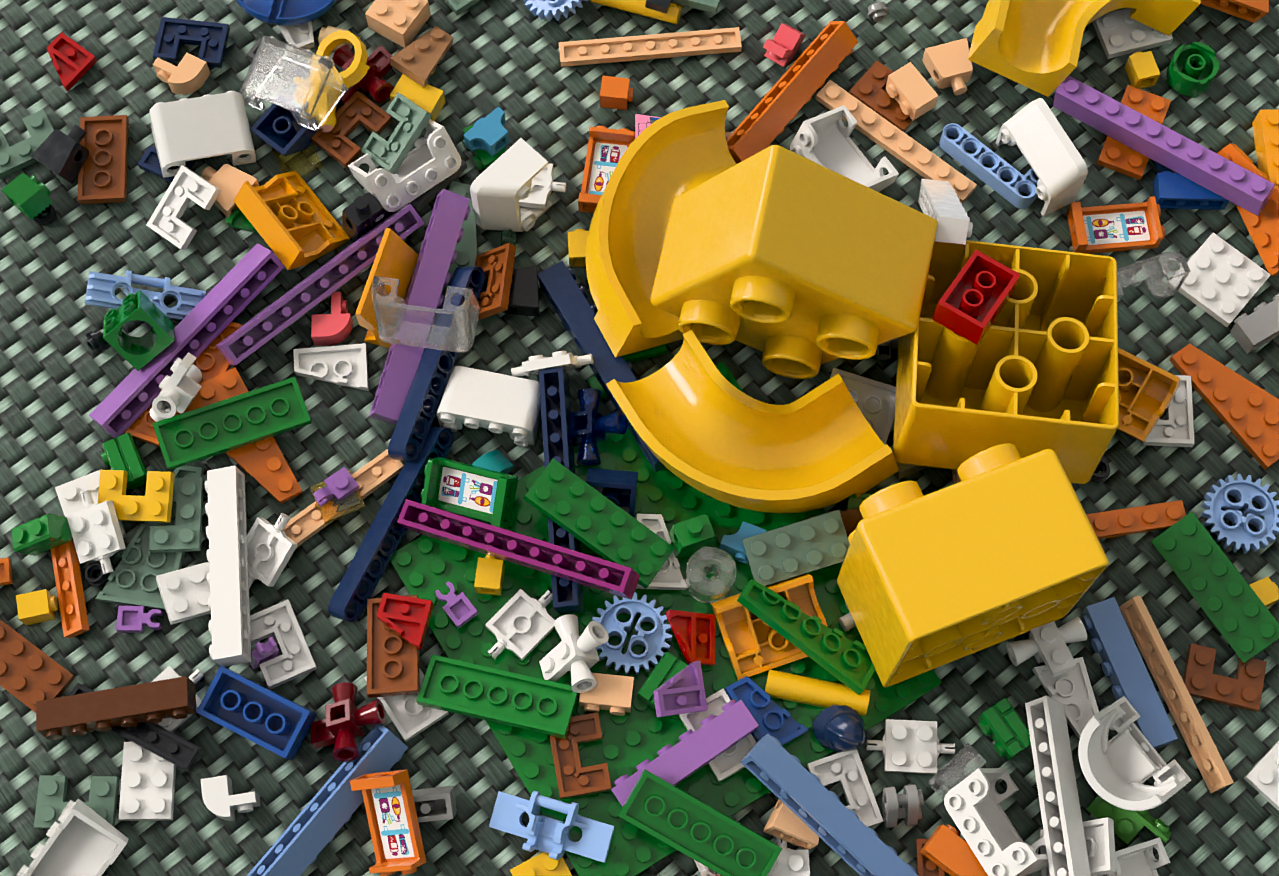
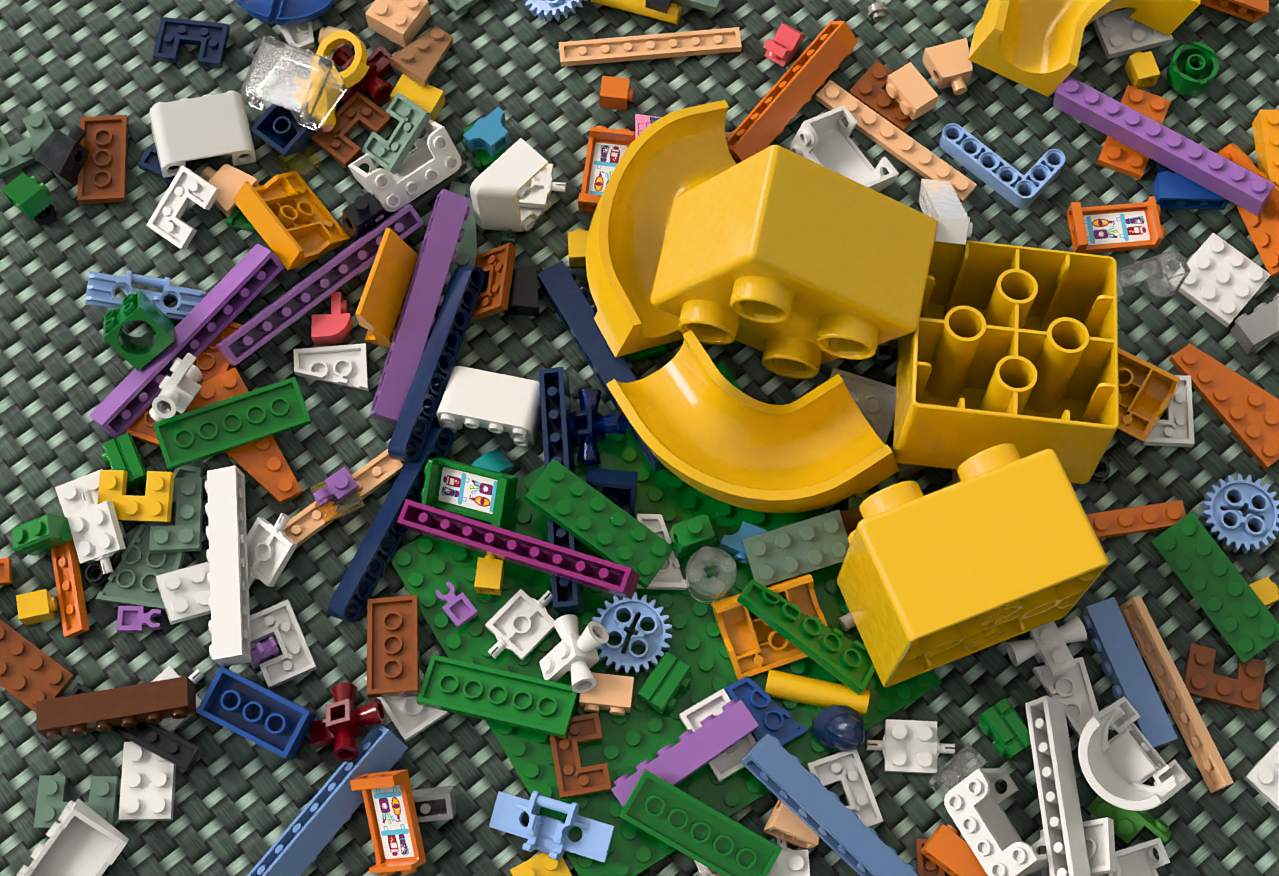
red wing [46,32,97,91] -> none
black plate [86,329,108,353] -> none
light nougat brick [153,53,211,95] -> none
white brick [201,775,260,821] -> none
clear windscreen [371,276,480,353] -> none
red wing [377,593,434,650] -> none
white plate [511,351,594,377] -> none
green tile [587,376,607,400] -> none
medium lavender wing [653,661,708,717] -> none
red wing [666,610,715,667] -> none
light grey brick [882,784,924,828] -> none
red brick [932,250,1021,345] -> none
white windscreen [996,98,1088,217] -> none

